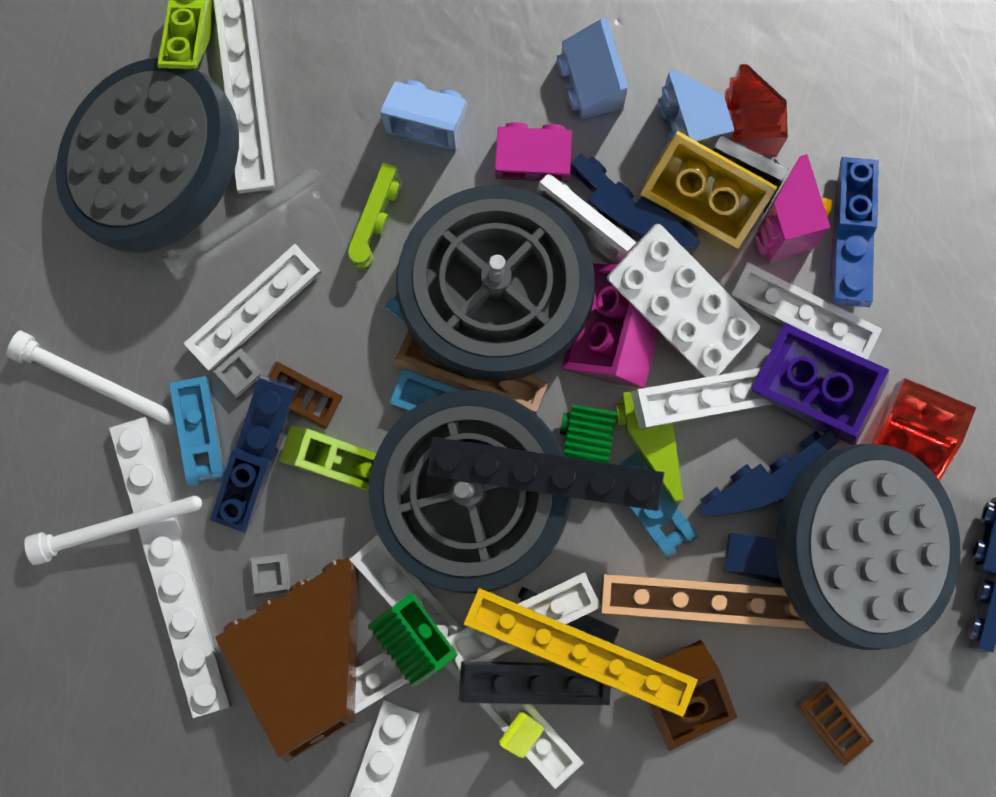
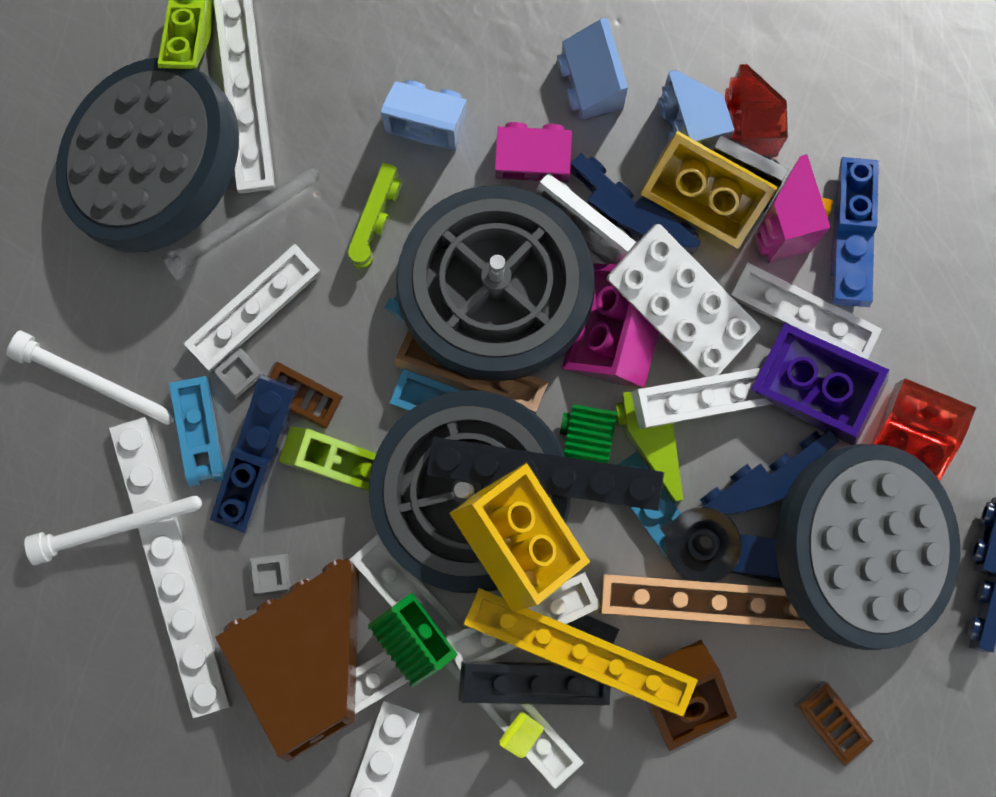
none -> yellow slope [450,463,590,612]
none -> black dish [665,507,742,582]

